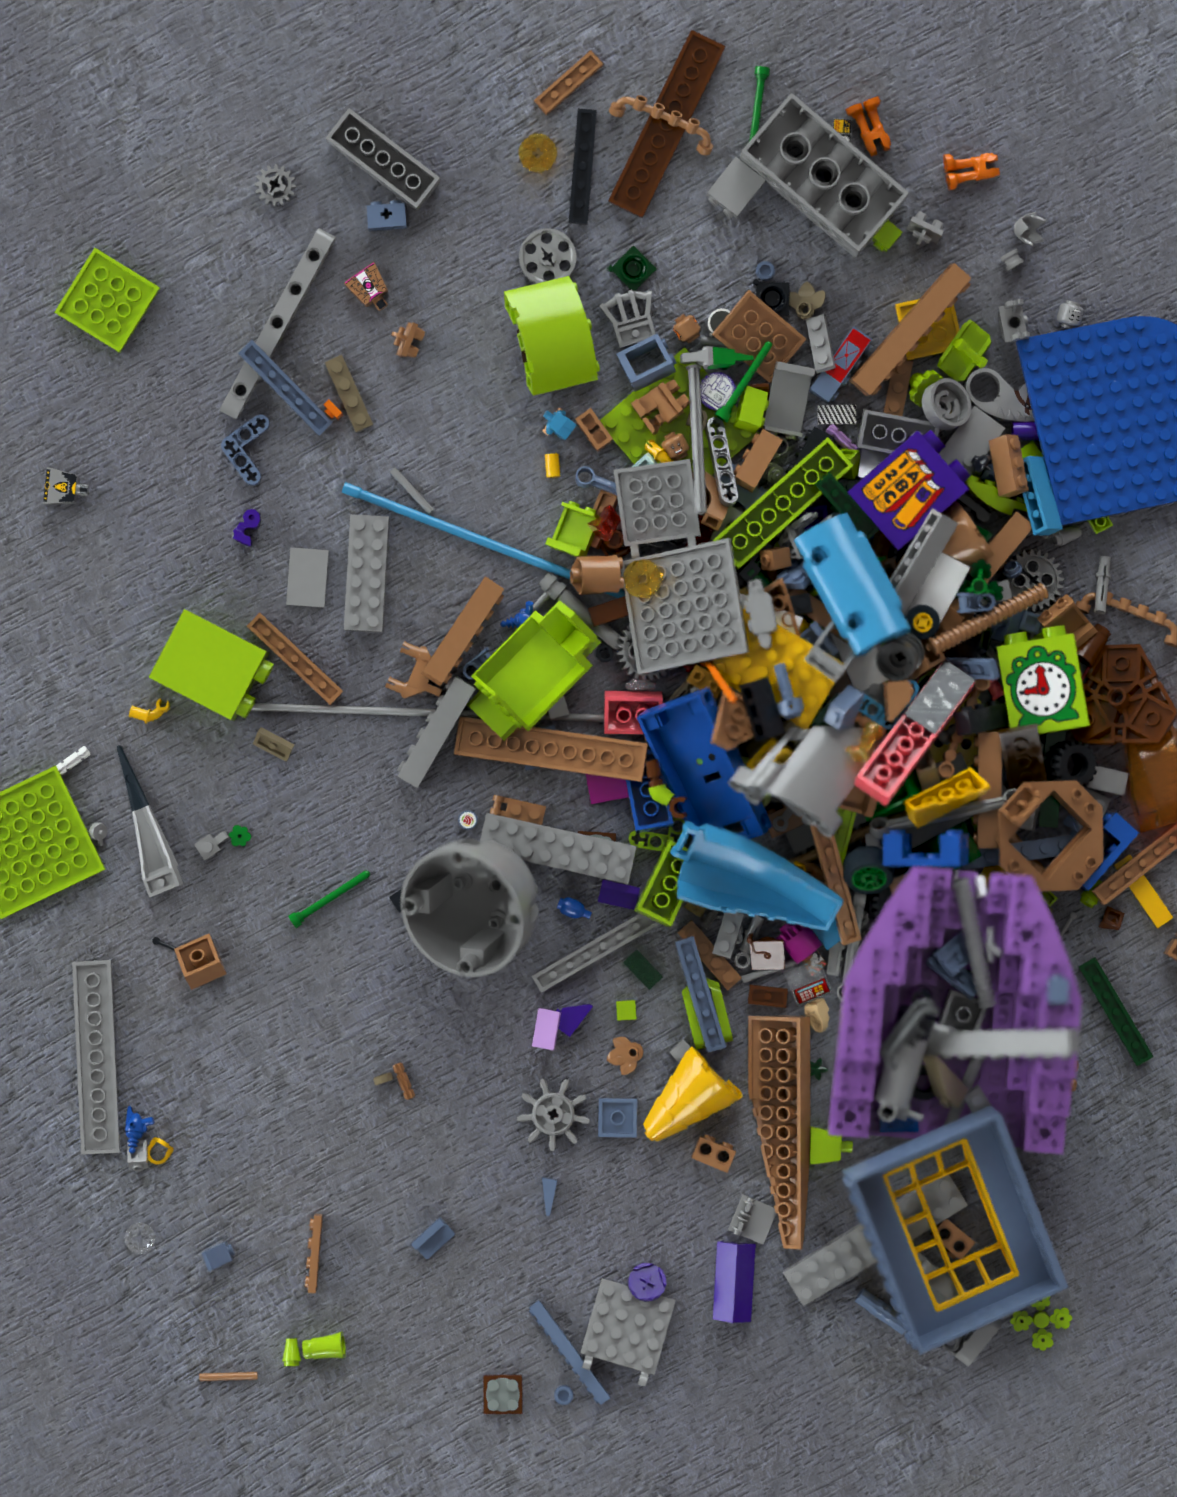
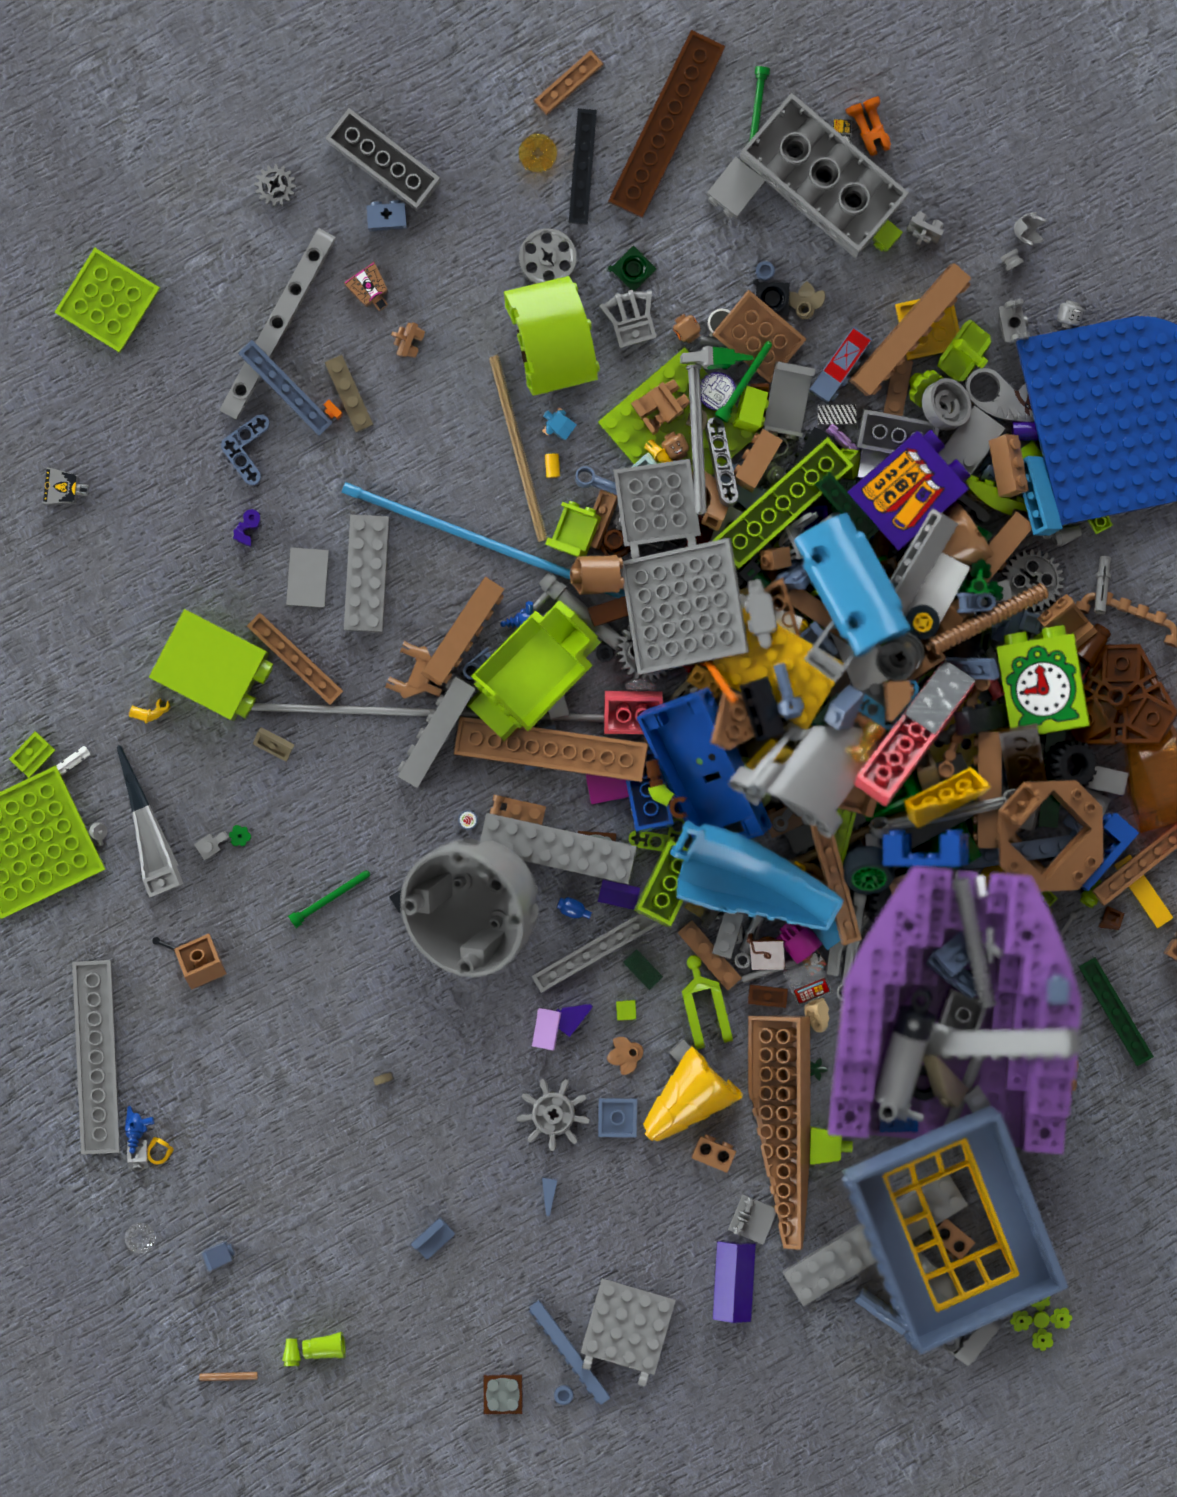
medium nougat plate [305,1214,323,1293] -> none
light grey bar [390,467,434,514] -> none
medium nougat axle [393,1062,415,1100] -> none
medium nougat brick [575,408,613,452] -> none
clear red slope [588,505,621,541] -> none
medium nougat bar [609,95,713,156] -> none
sand blue window [616,334,677,392] -> none
clear yellow plate [623,559,663,598] -> none
dark purple tile [628,1263,667,1302] -> none
sand blue plate [675,936,726,1053] -> none
black plate [790,593,813,616] -> none
light grey plate [806,314,836,373] -> none
dark grey piece [880,999,939,1070] -> none
orange piece [943,153,1000,190] -> none
black piece [970,454,992,476] -> none
sand blue plate [1003,560,1023,578] -> none
none -> lime plate [9,731,56,778]
none -> tan axle [489,355,547,542]

